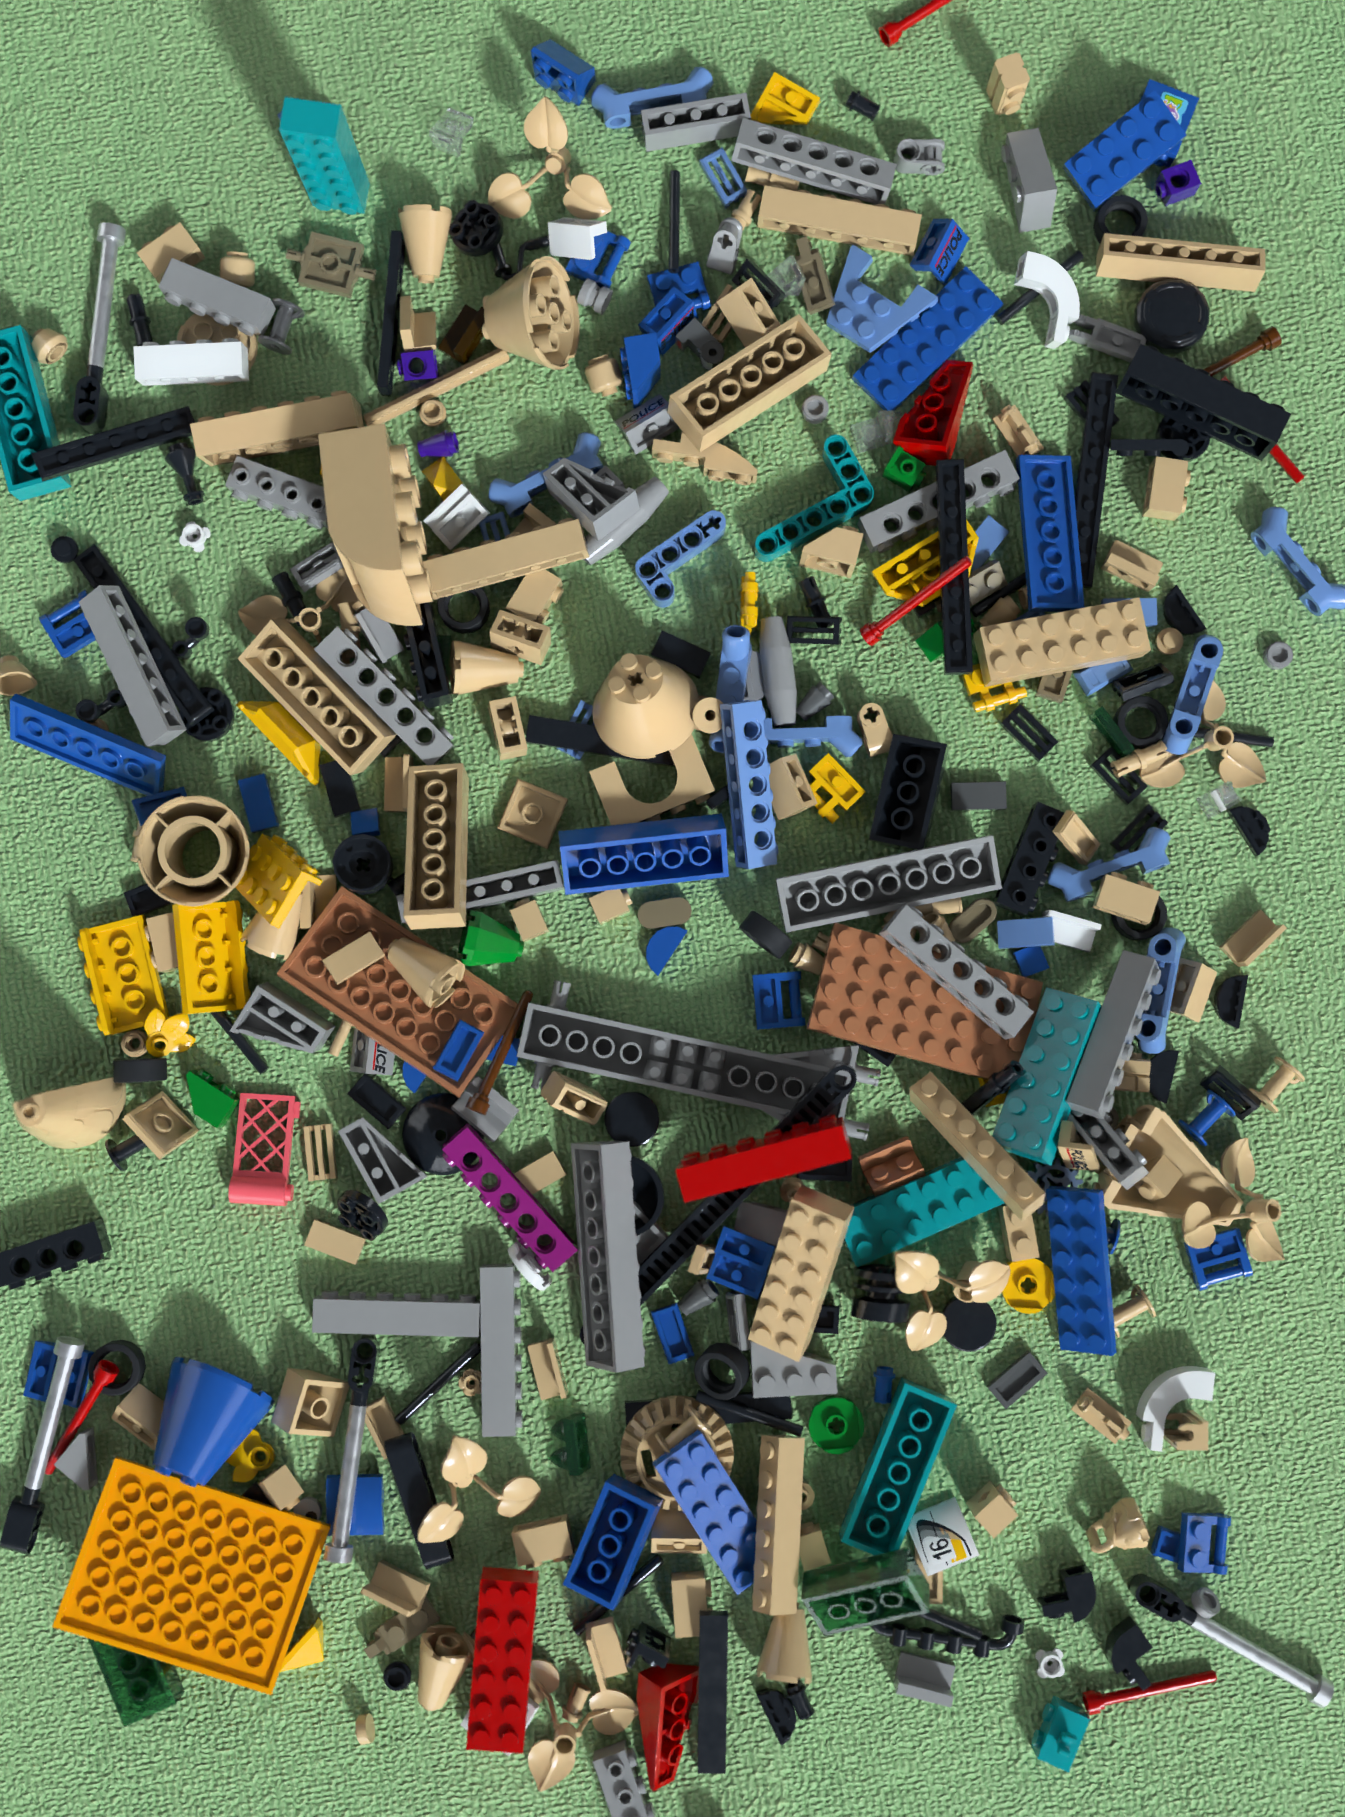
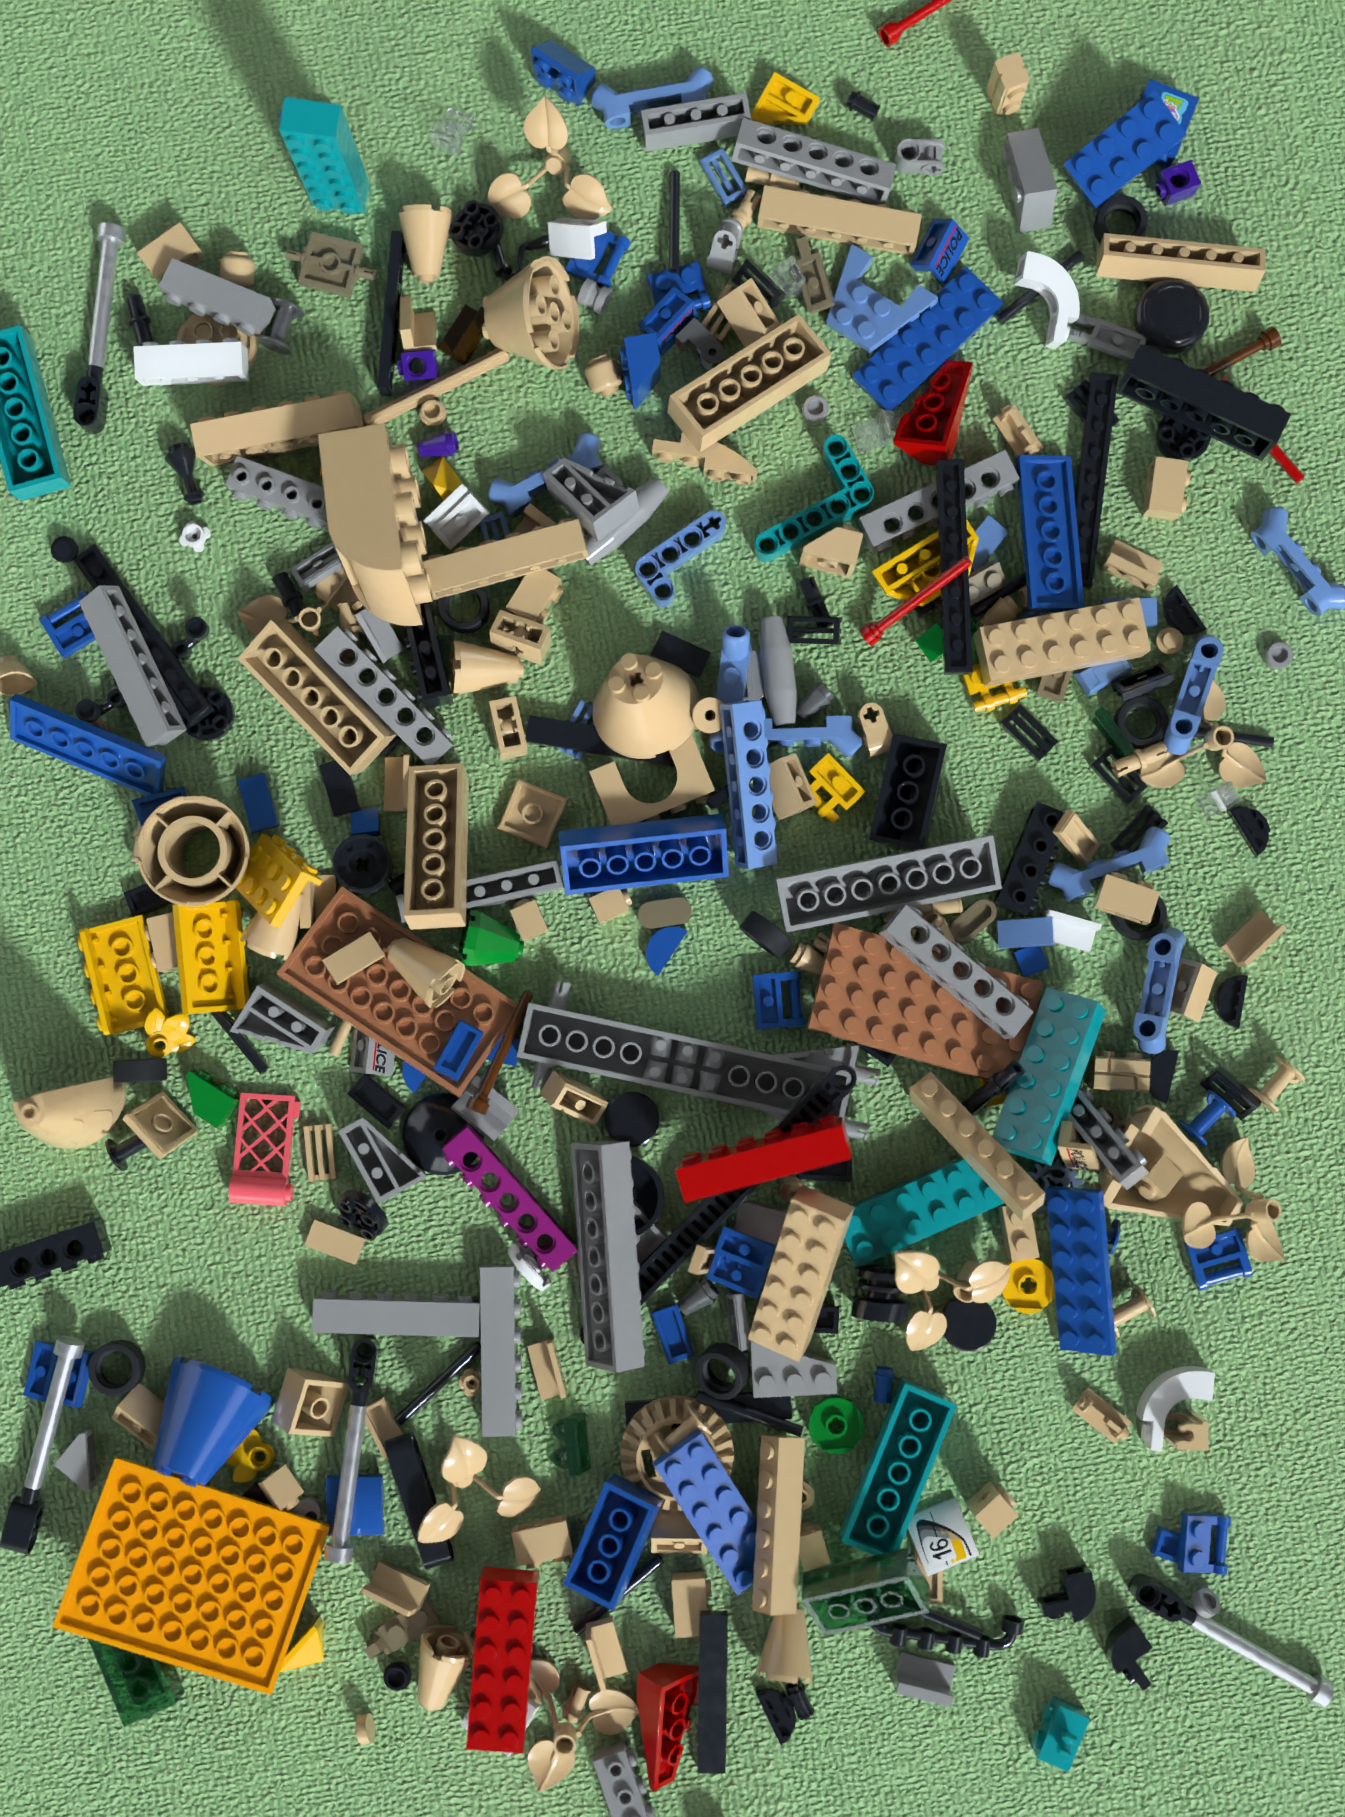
tan cone [31,328,68,364] -> none
black tile [31,406,195,482] -> none
red piece [45,1360,119,1475] -> none
tan plate [121,1030,148,1057] -> none
yellow wedge [236,701,320,786] -> none
tan tile [514,1150,567,1195] -> none
light grey panel [614,394,679,454] -> none
black bracket [624,1622,671,1669] -> none
yellow plate [740,572,758,636] -> none
nougat bracket [858,1136,926,1197] -> none
green brick [882,446,927,493] -> none
dark grey tile [950,782,1007,811] -> none
dark grey tile [987,1350,1048,1409] -> none
white plate [1035,1648,1065,1678] -> none
light grey brick [1066,950,1161,1119] -> none
red piece [1082,1670,1217,1716] -> none
tan piece [1086,1497,1150,1553] -> none
black plate [1111,439,1189,456] -> none

